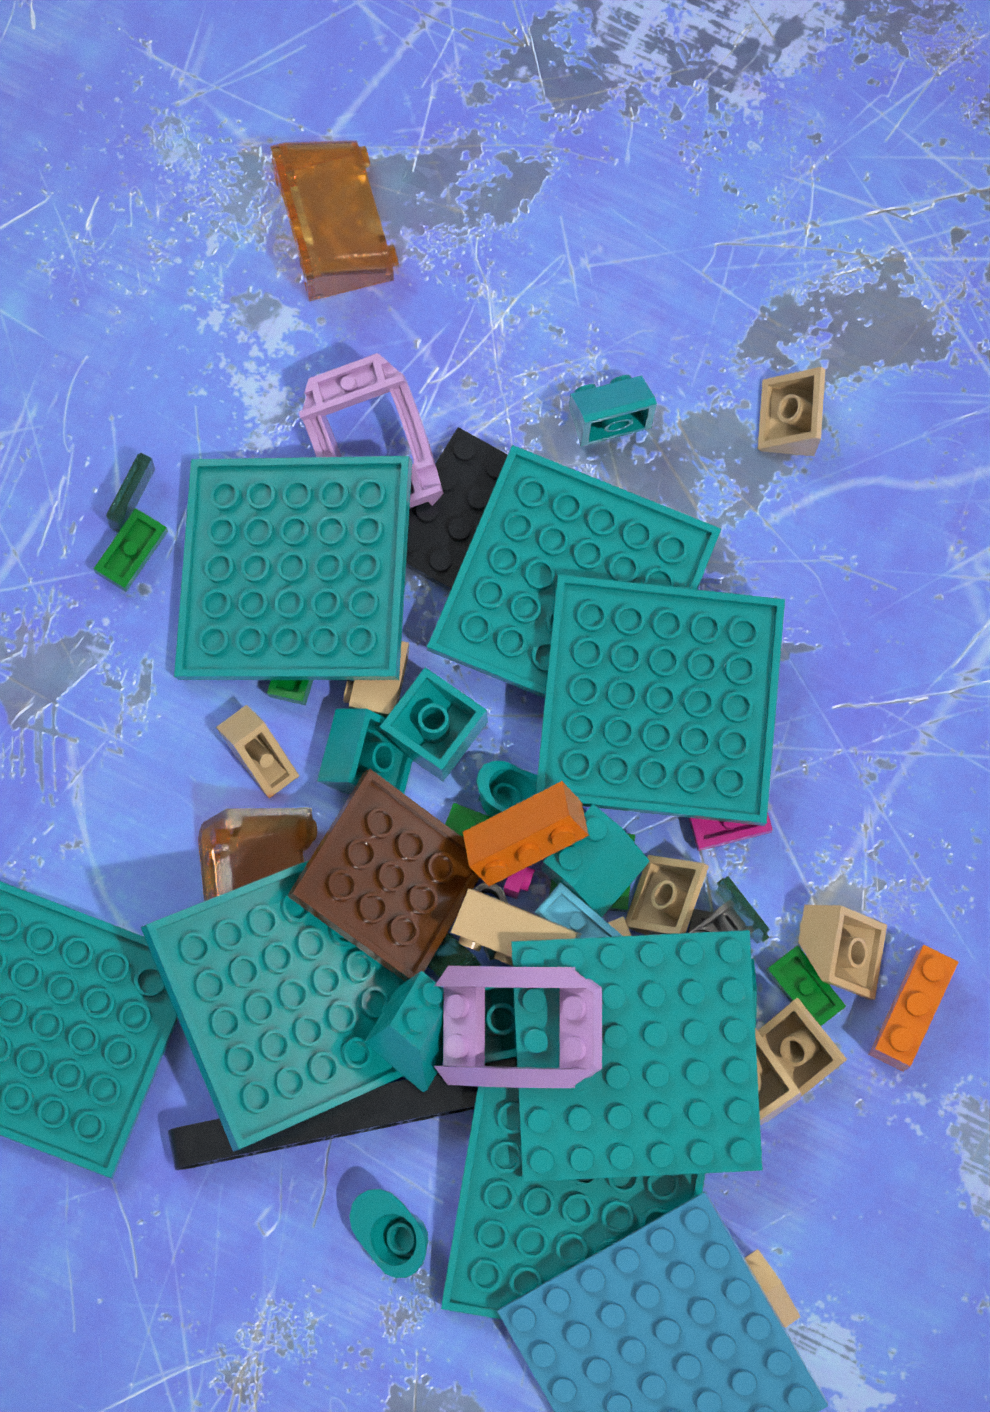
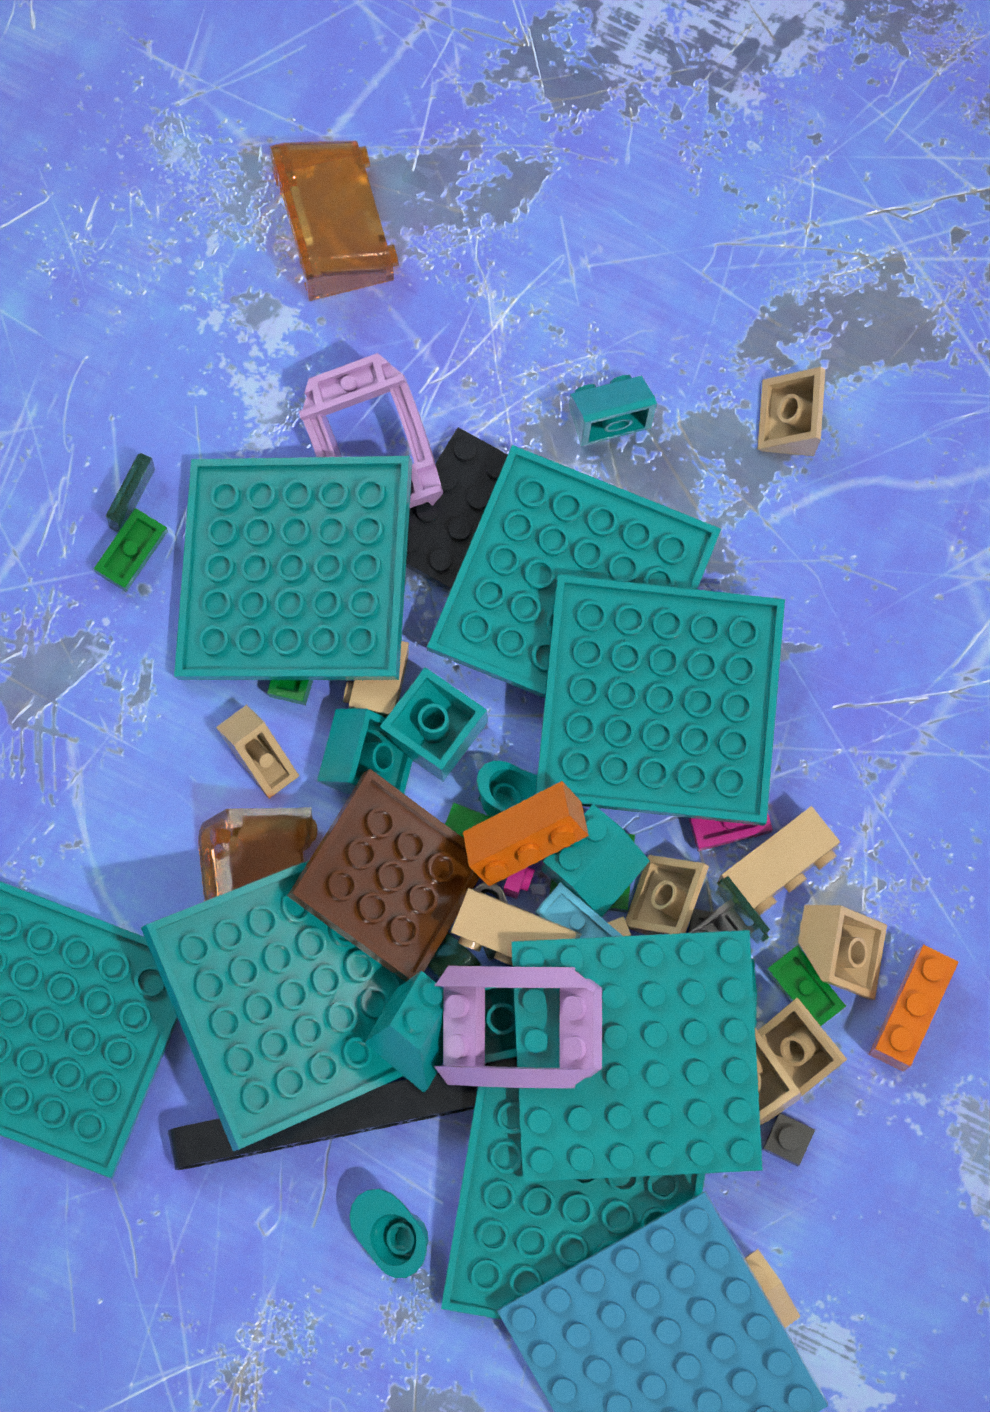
none -> tan brick [718,806,840,917]
none -> dark grey plate [762,1113,815,1167]

